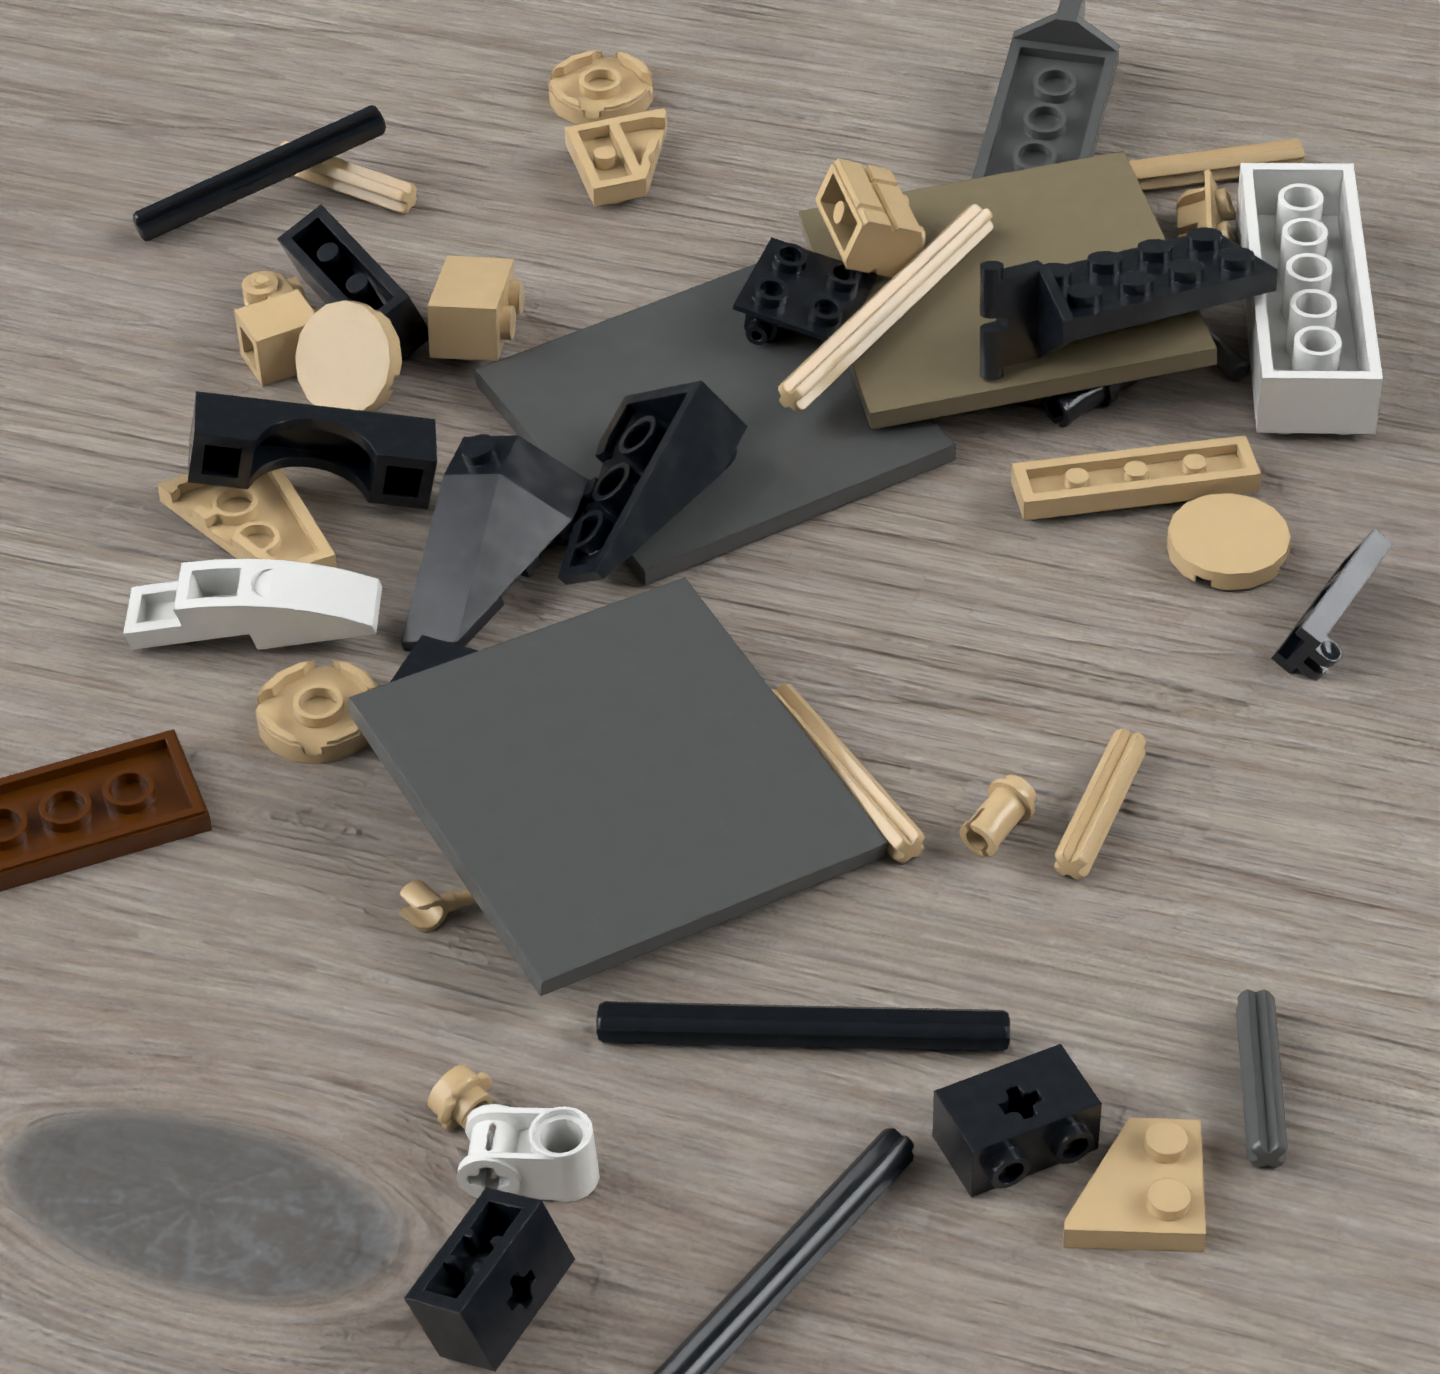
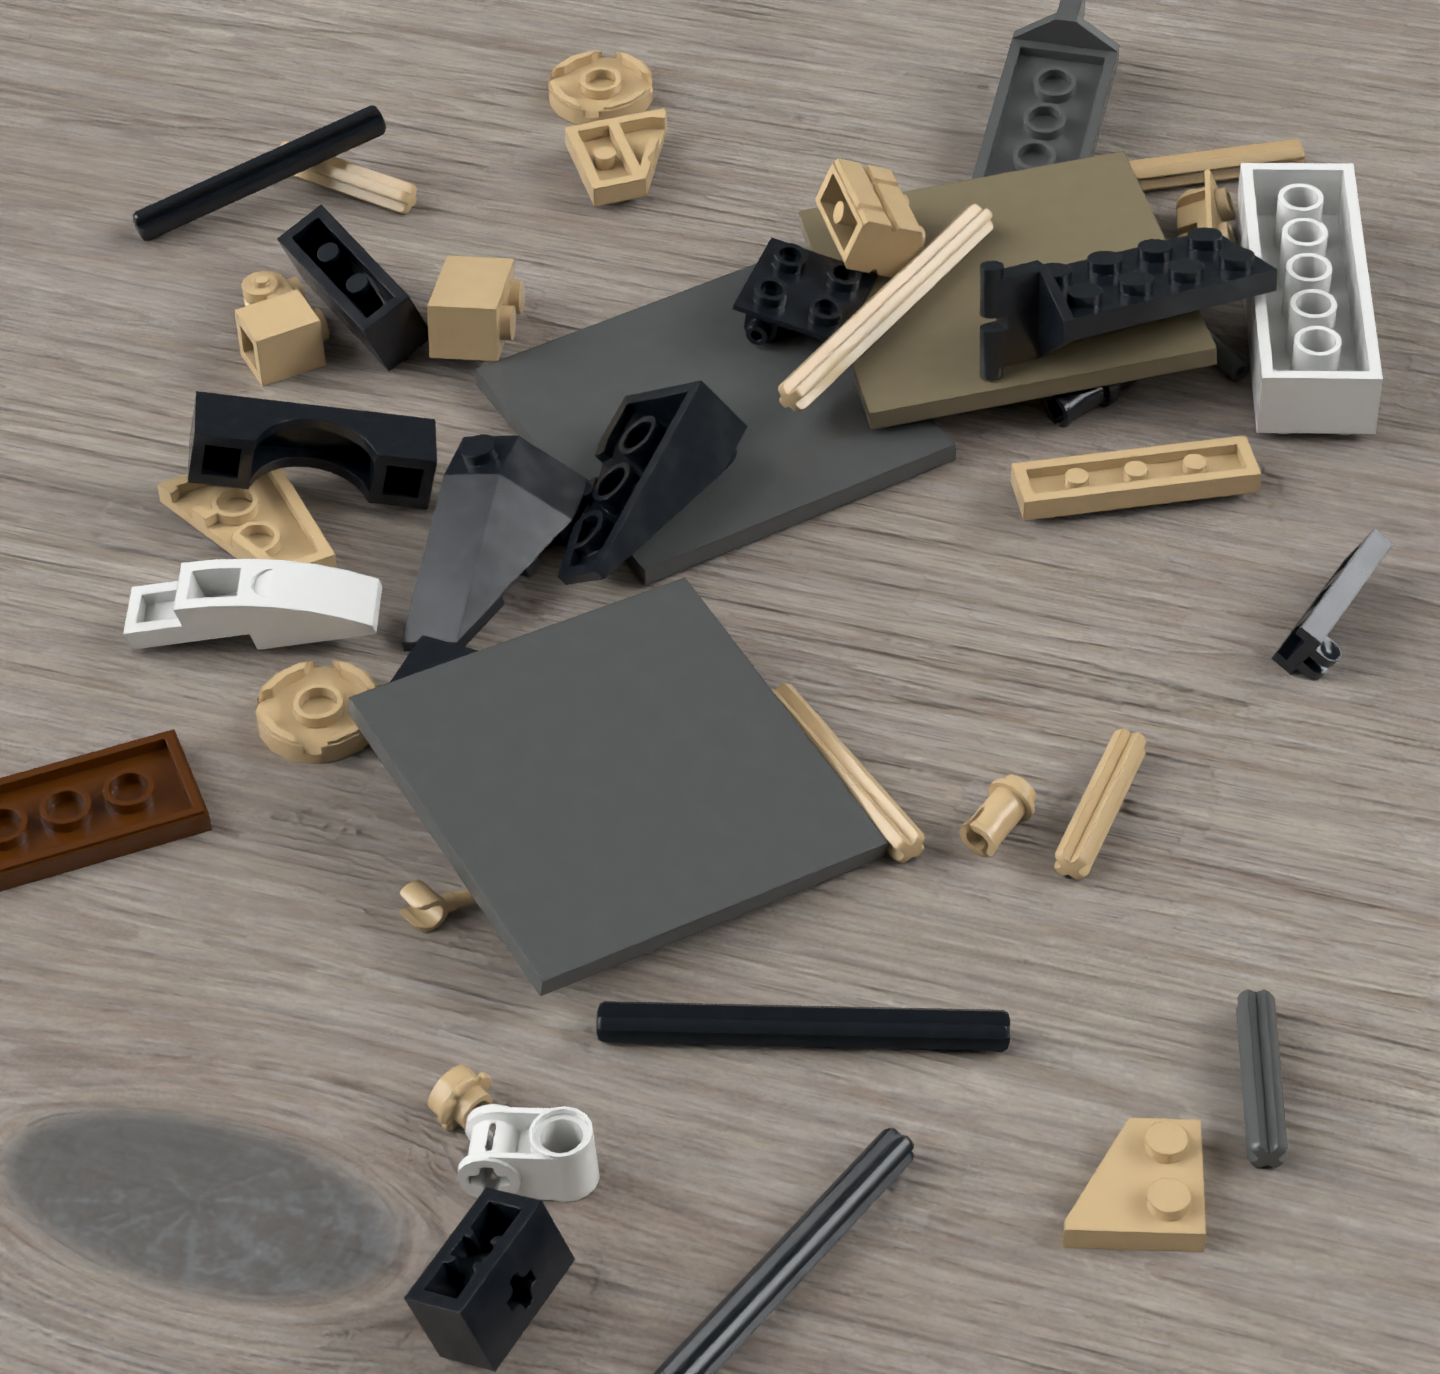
tan tile [295,300,402,412] -> none
black brick [932,1044,1102,1197] -> none
tan tile [1166,493,1291,591] -> none

